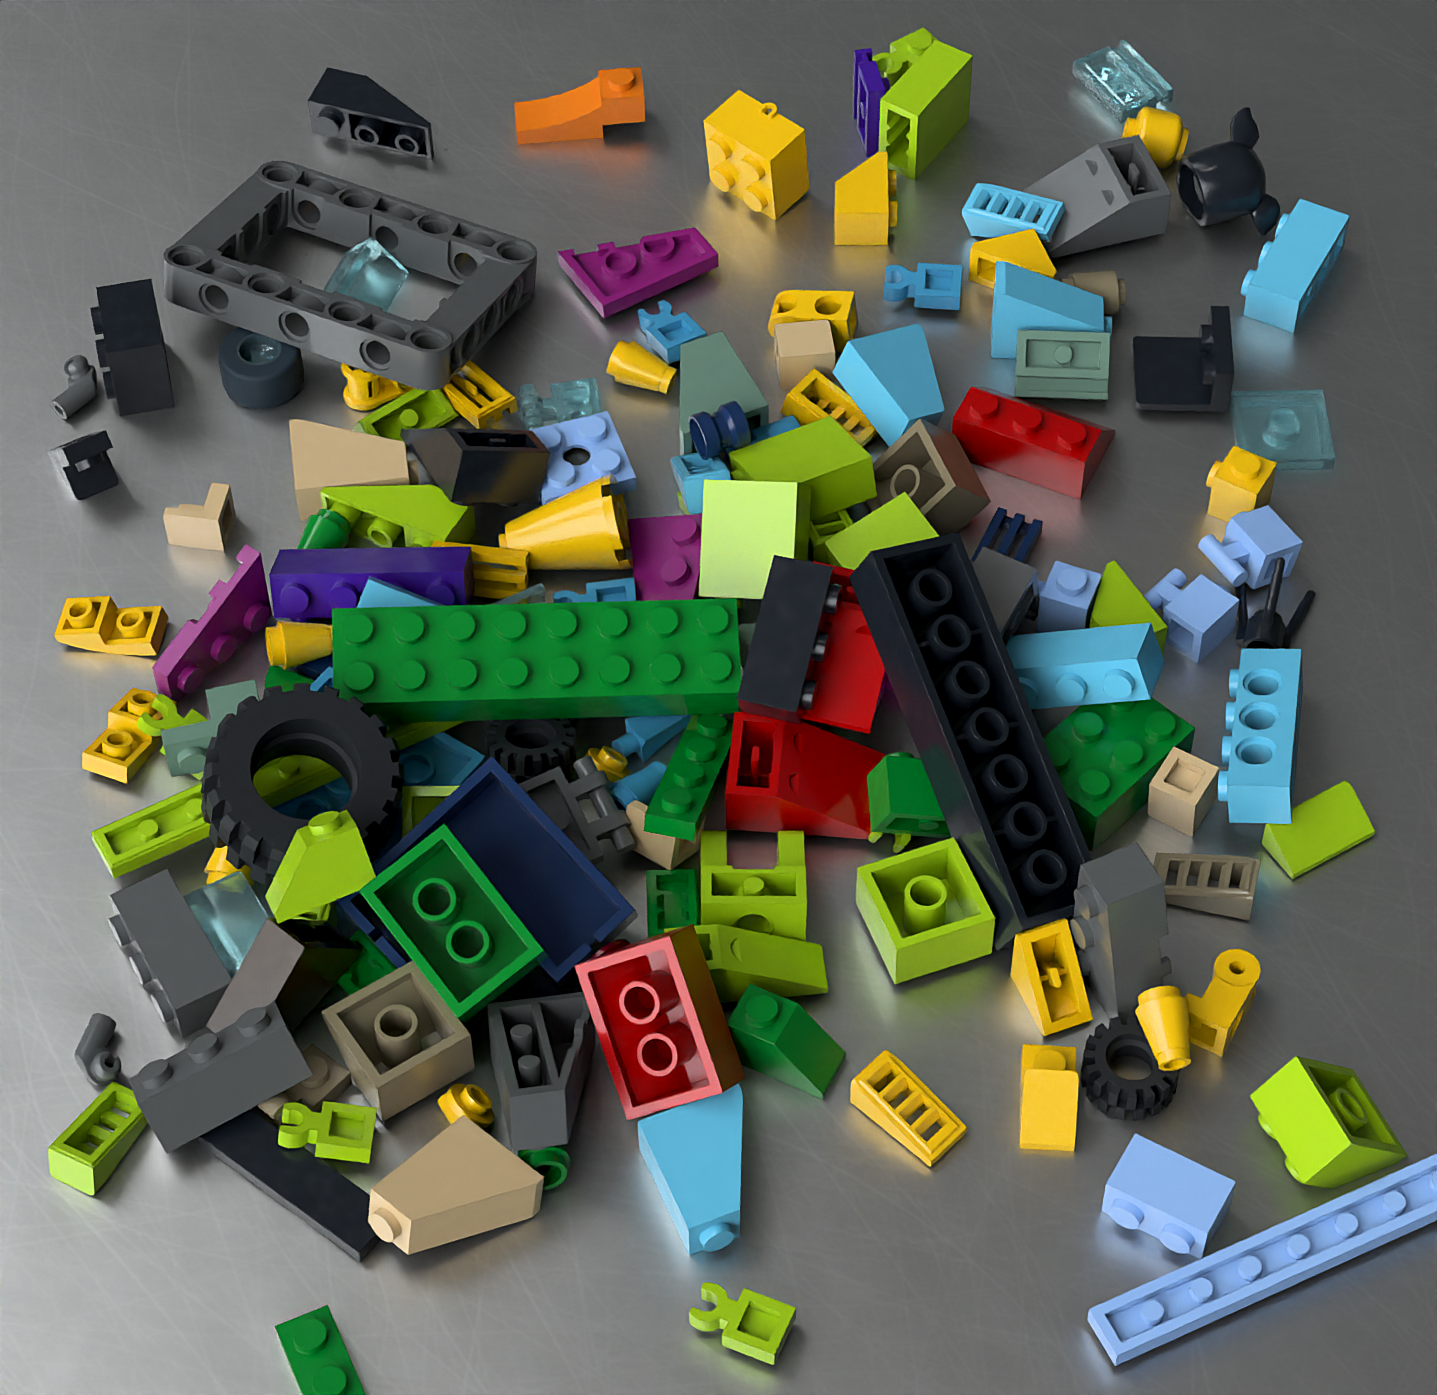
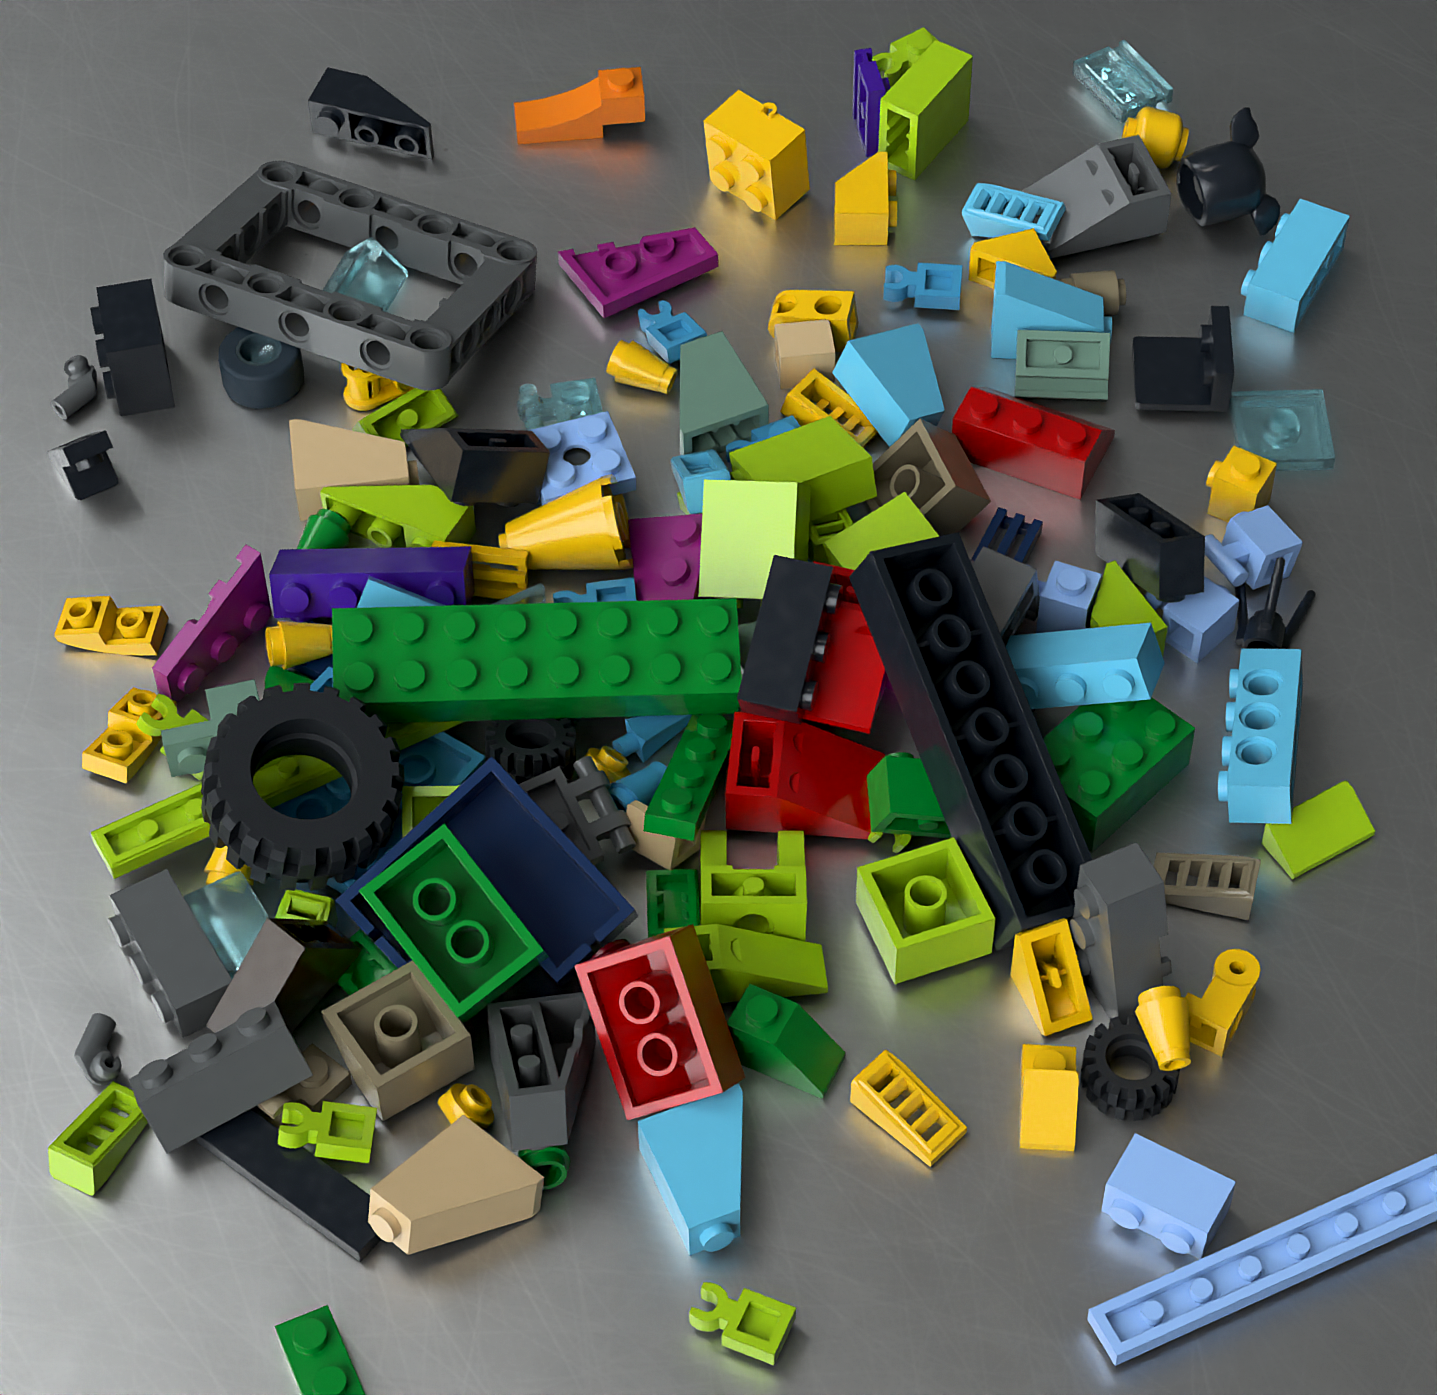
tan panel [163,482,236,551] -> none
lime slope [265,810,376,924] -> none
yellow tile [441,360,518,429] -> none
dark blue wheel [688,401,751,460] -> none
tan panel [1147,746,1219,837] -> none
lime slope [1250,1056,1408,1189] -> none
none -> black brick [1095,493,1205,603]

